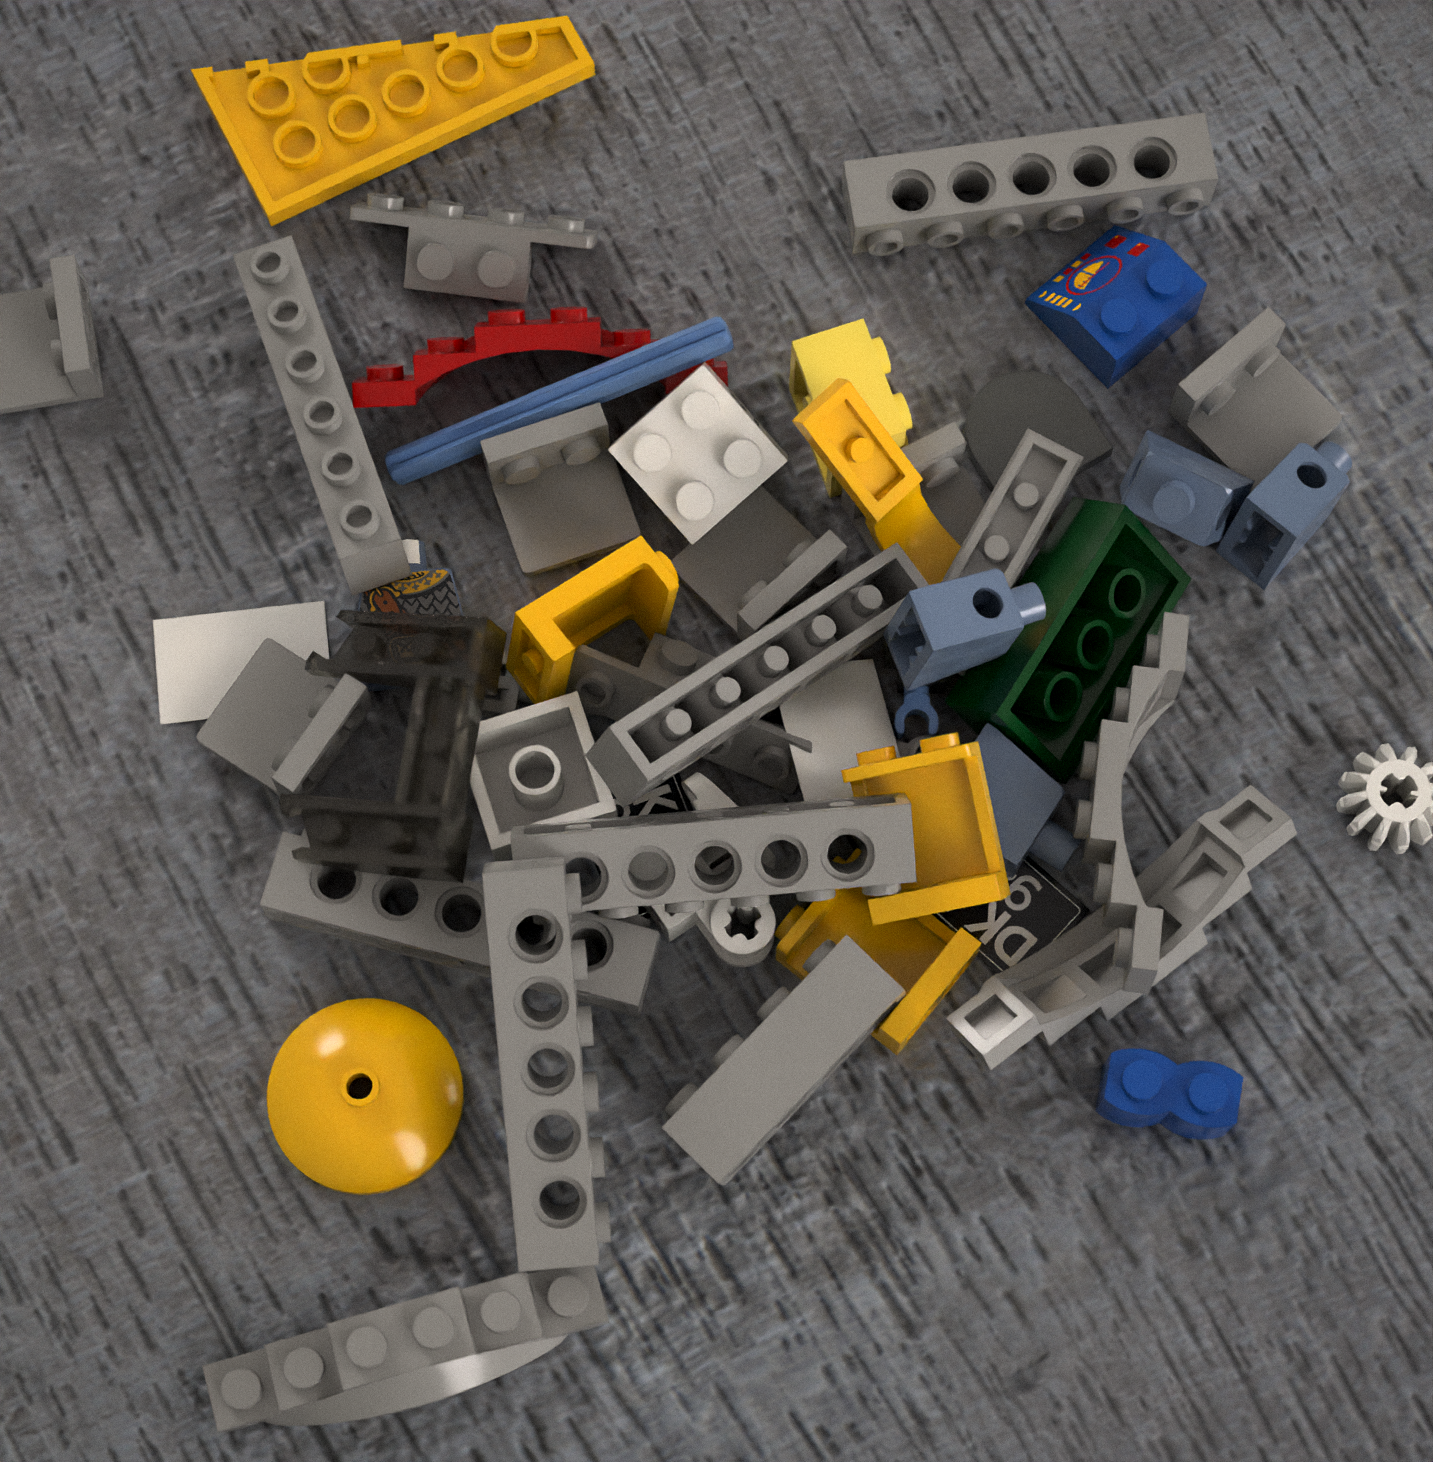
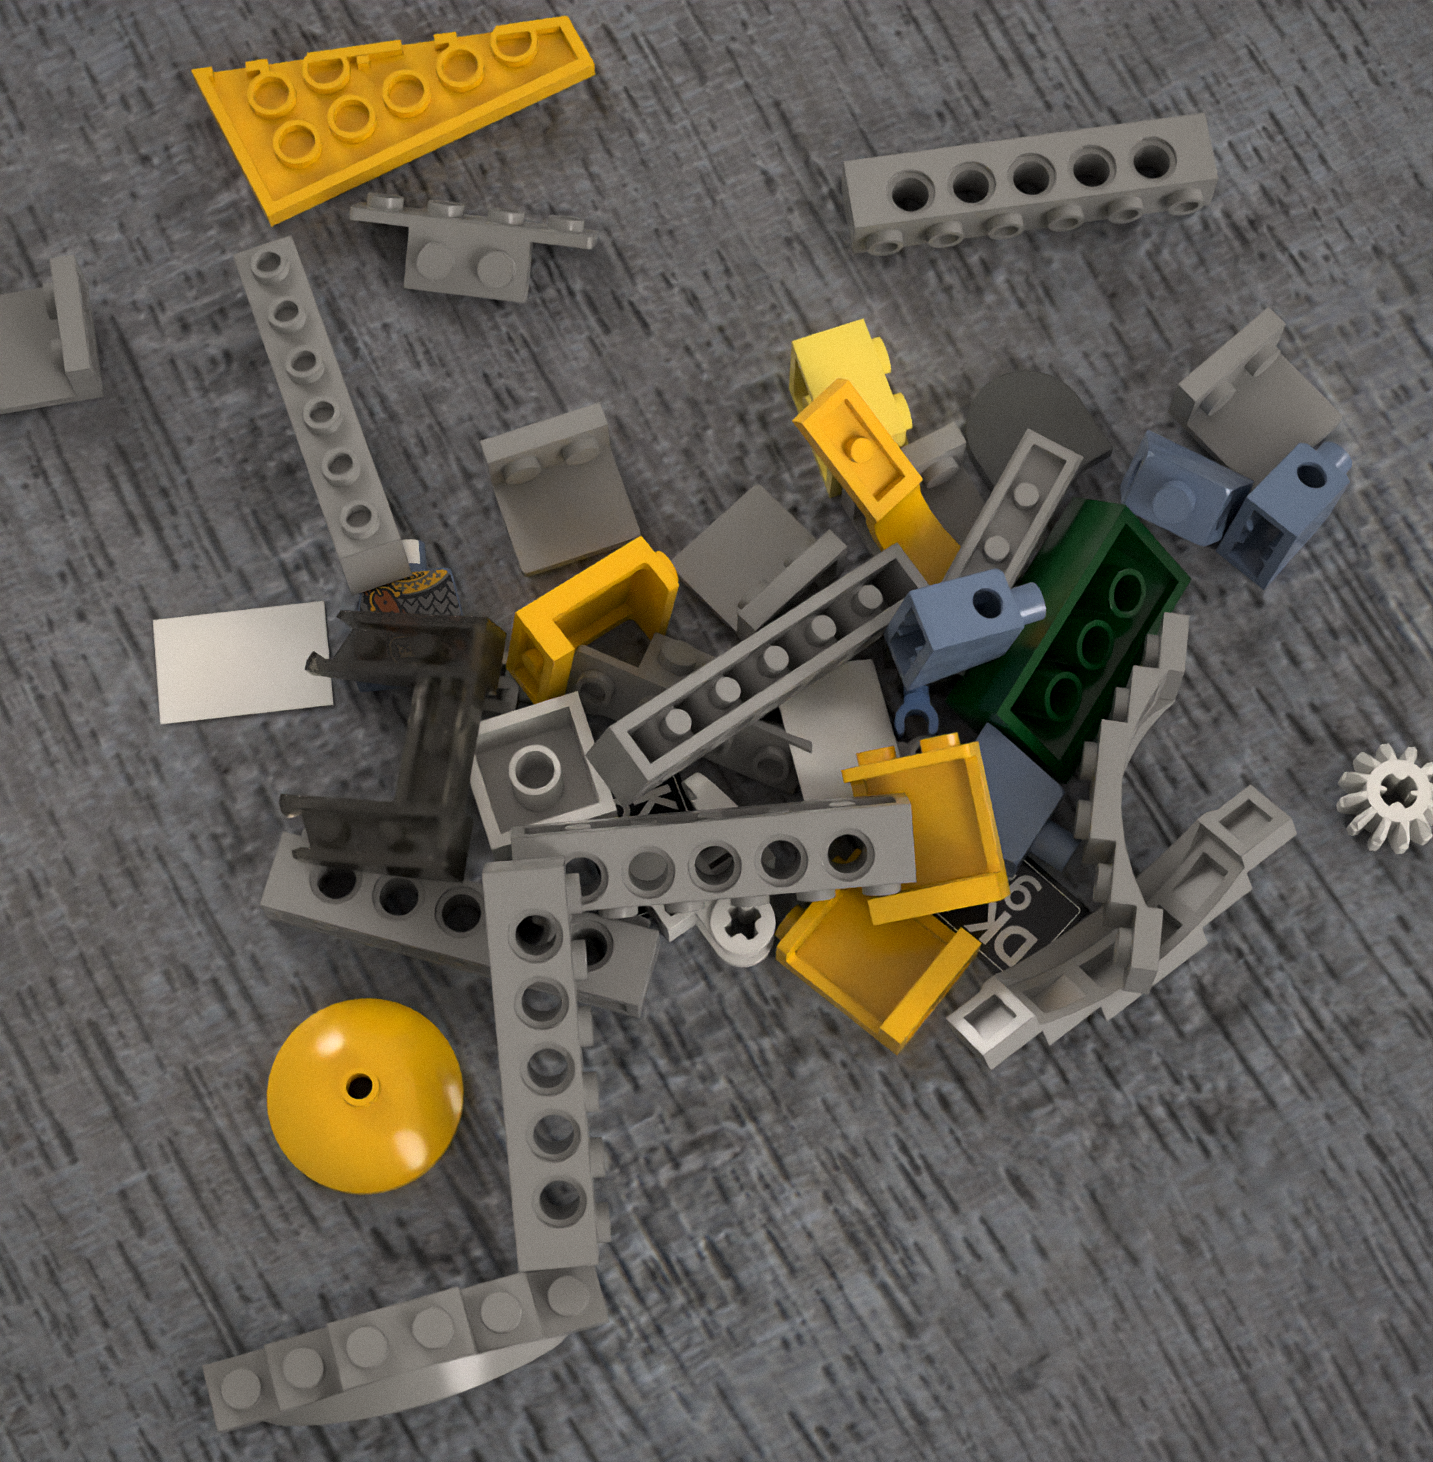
light grey bracket [196,638,373,809] -> none
red piece [352,306,728,408] -> none
medium blue axle [385,316,734,485] -> none
white brick [608,362,788,545] -> none
light grey brick [661,935,906,1186] -> none
blue slope [1025,225,1207,388] -> none
blue brick [1095,1048,1243,1140] -> none

